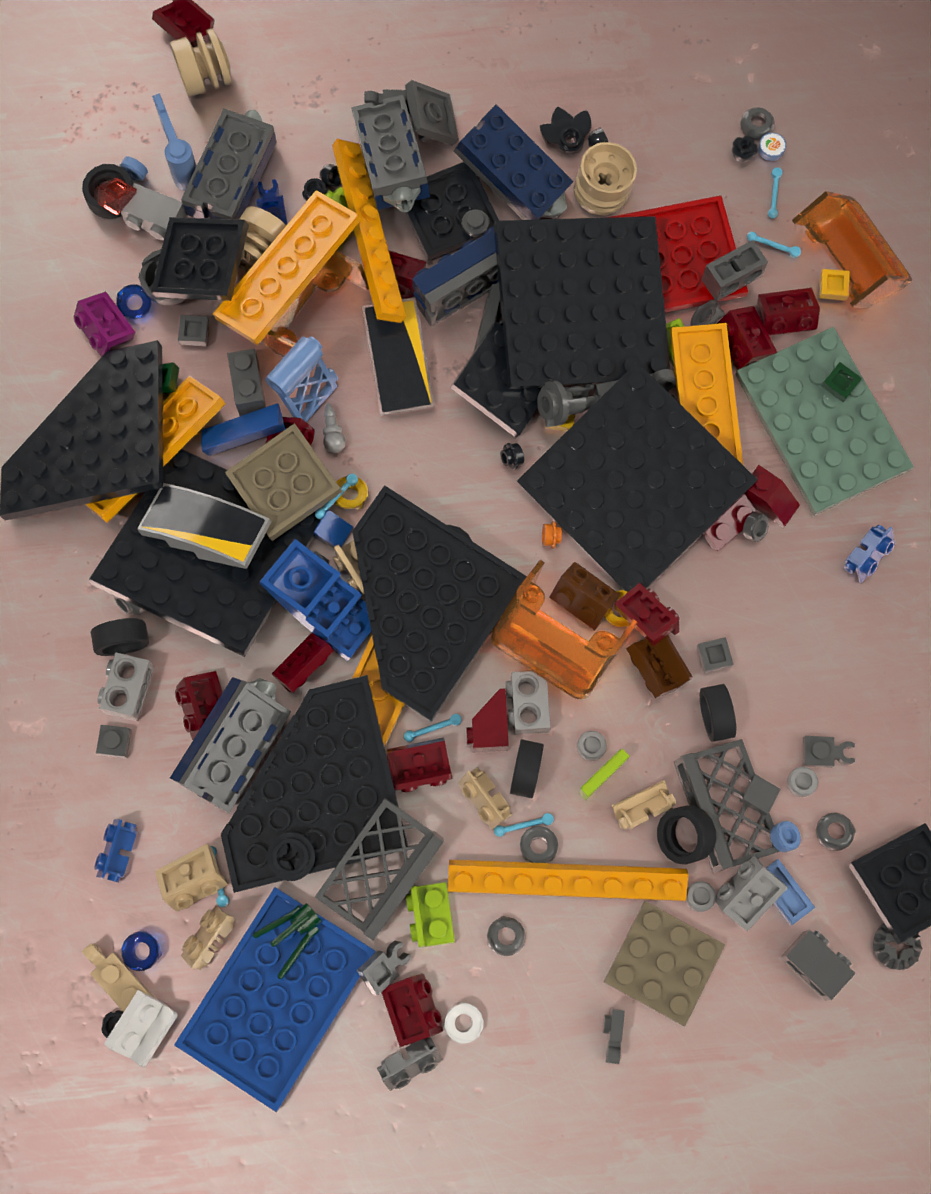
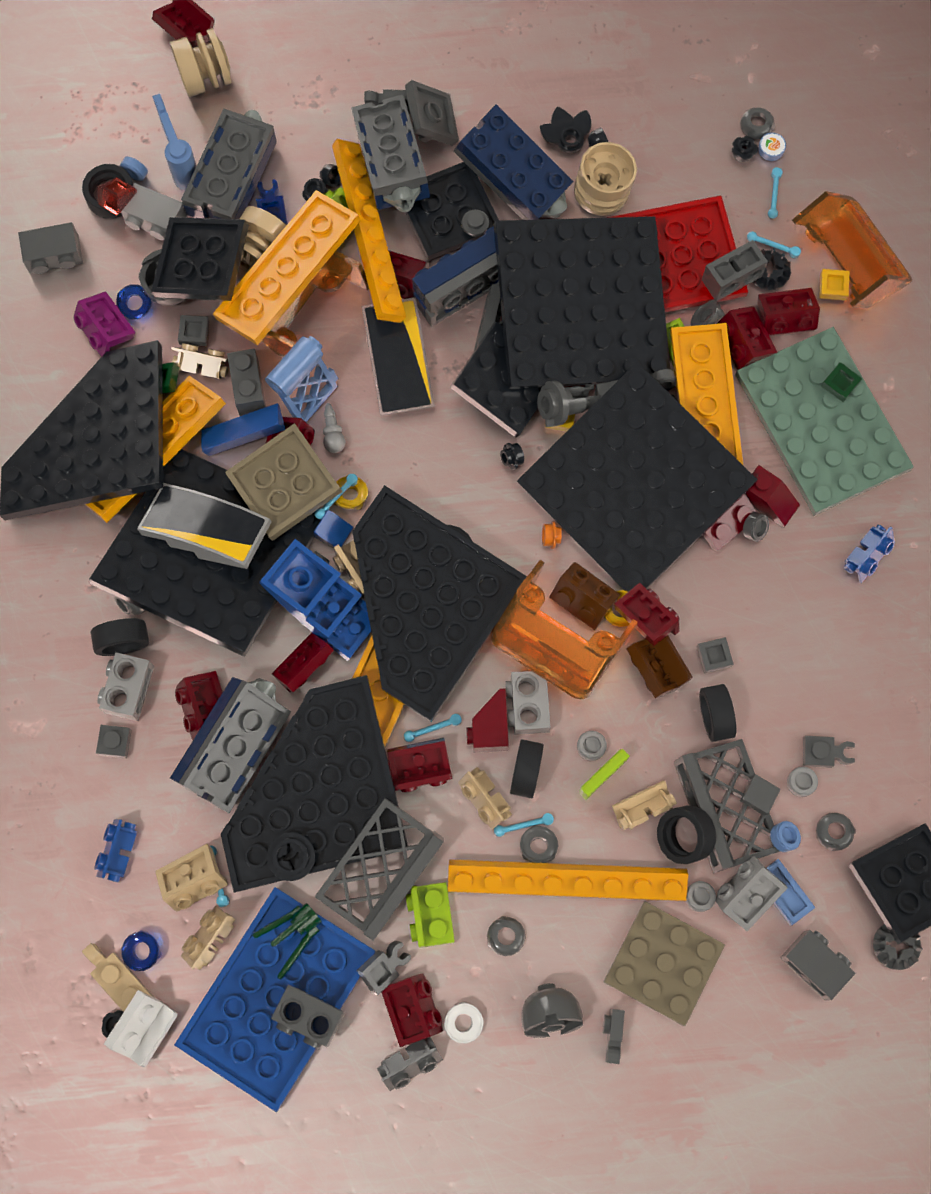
none -> dark grey brick [18,222,83,274]
none -> tan hinge [172,343,228,379]
none -> dark grey brick [271,984,345,1049]
none -> dark grey cylinder [521,983,583,1038]
none -> black gear [753,248,791,290]

